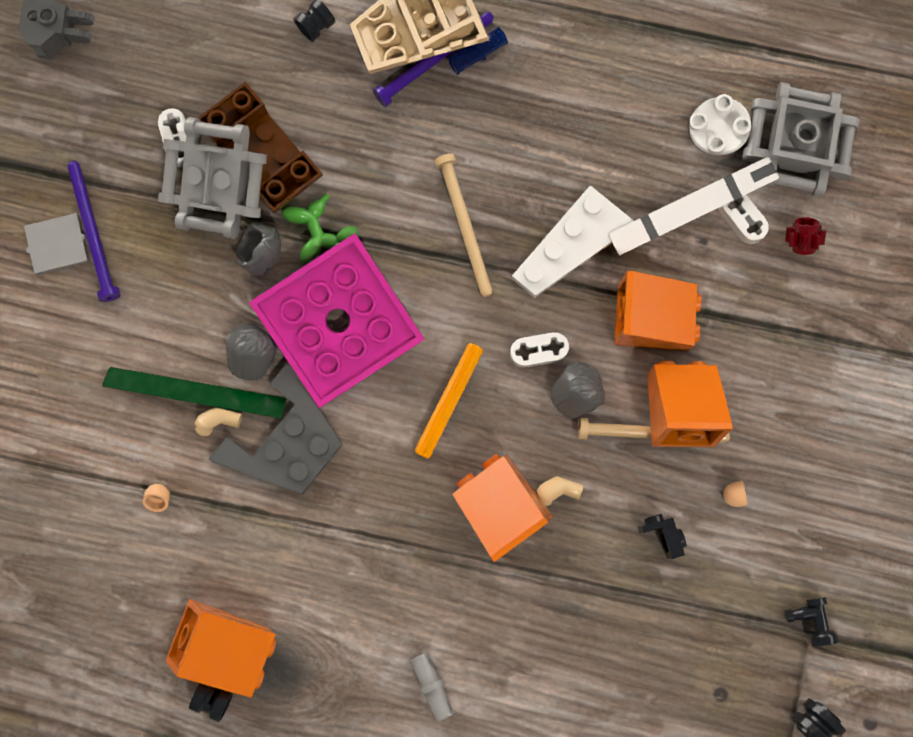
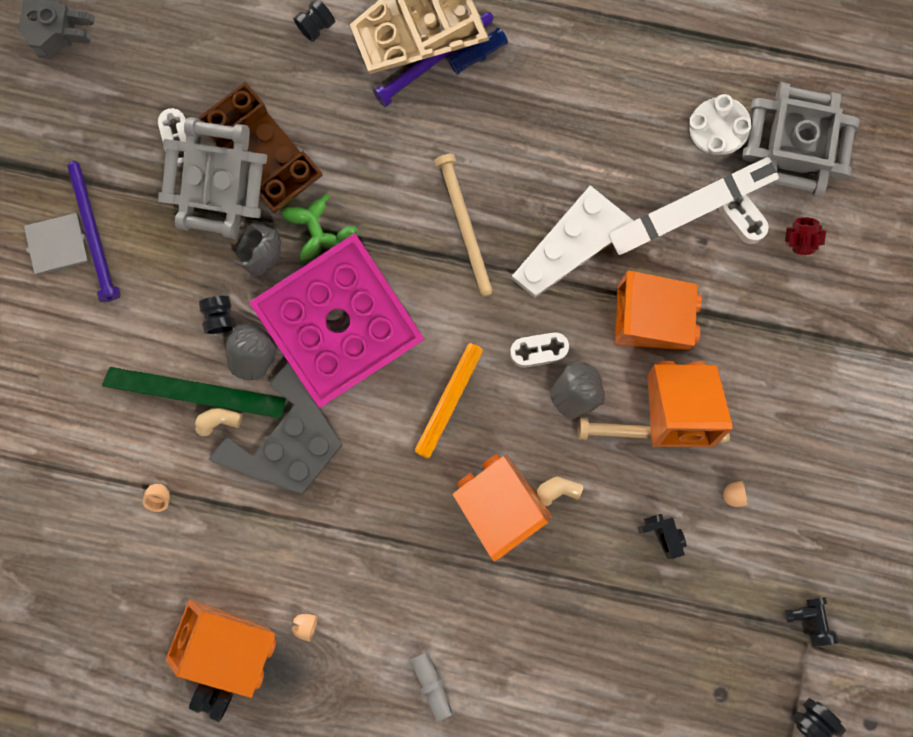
none -> black wheel [199,296,235,334]
none -> light nougat hinge [292,614,317,642]

